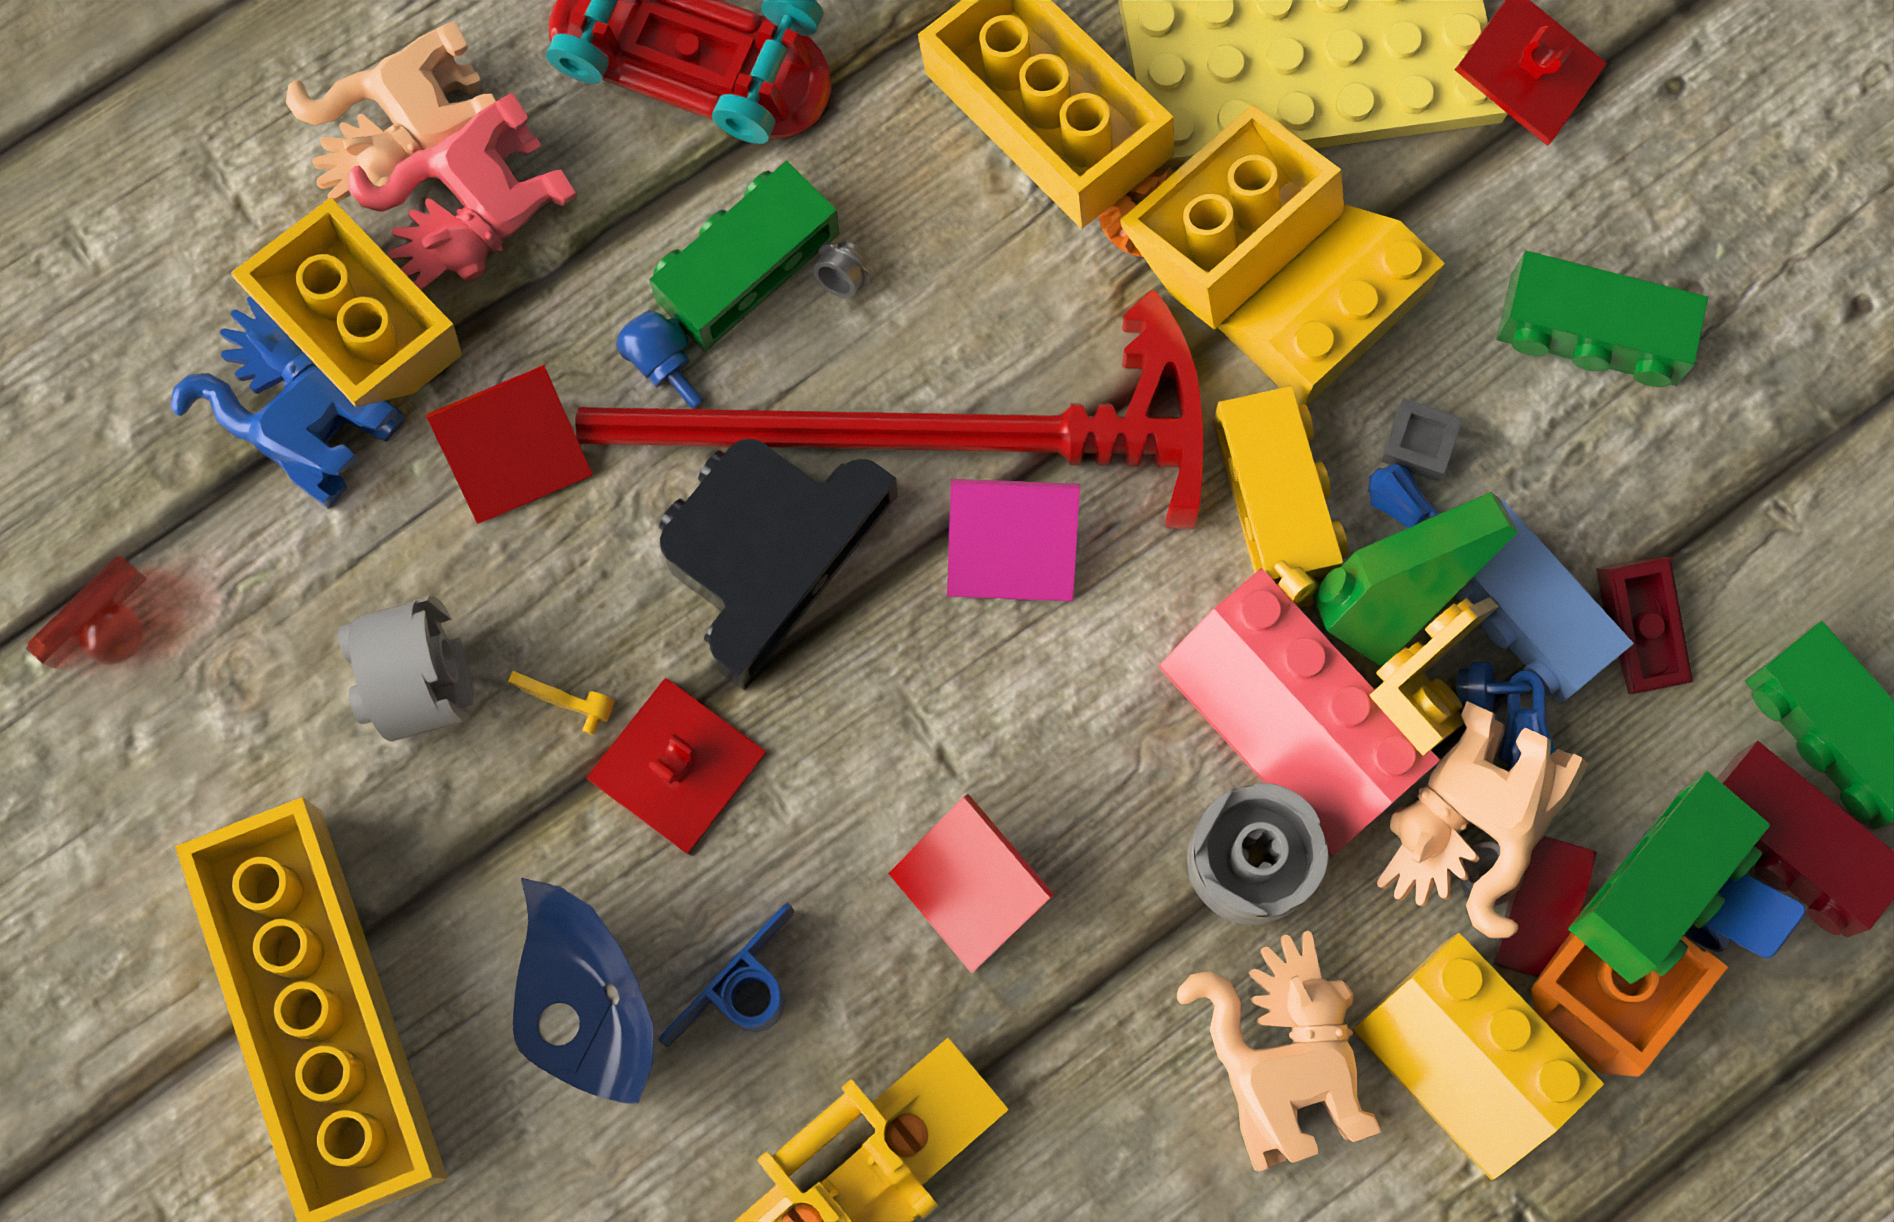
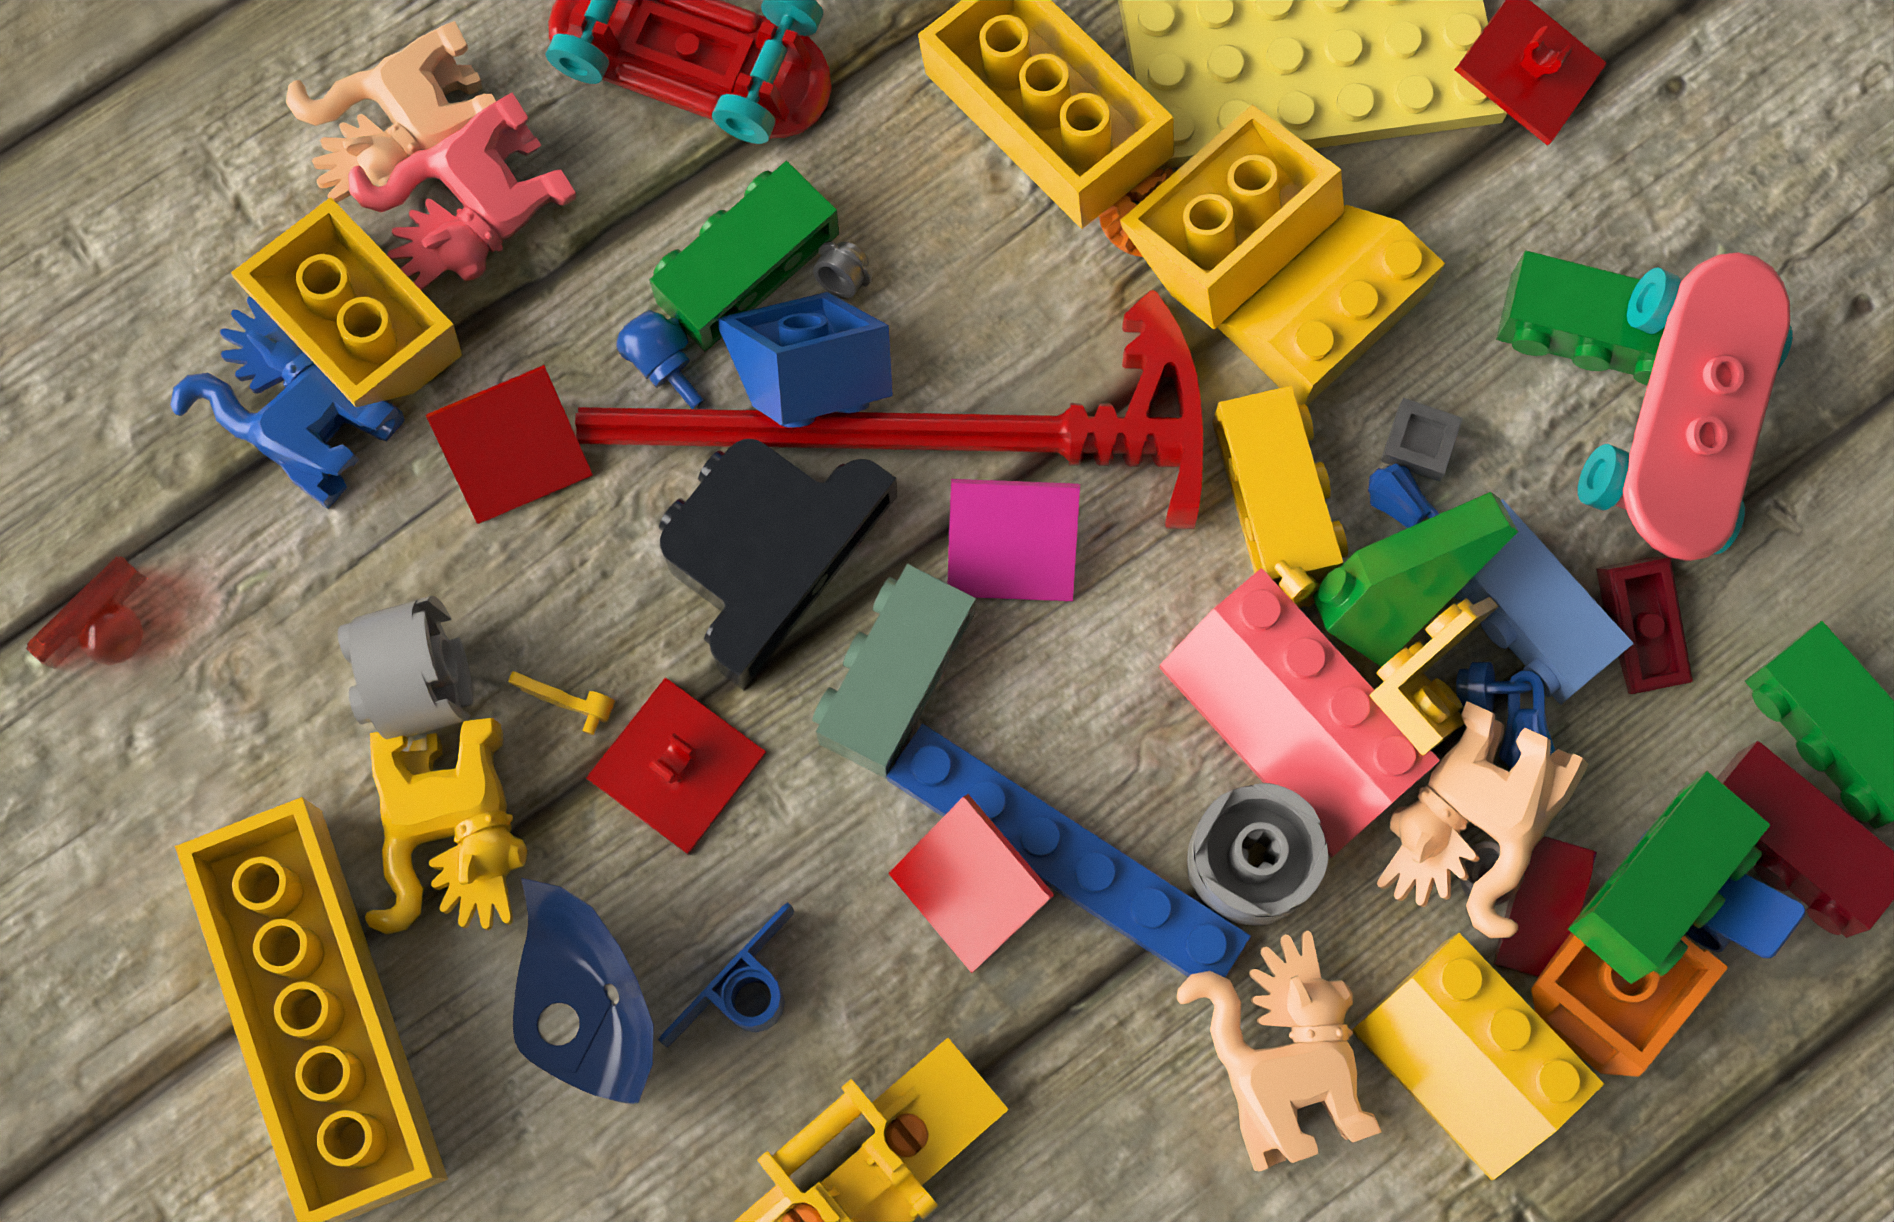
none -> yellow animal [365,718,528,935]
none -> blue slope [718,292,893,428]
none -> sand green brick [812,564,976,779]
none -> blue plate [887,723,1251,977]
none -> coral piece [1578,252,1793,561]

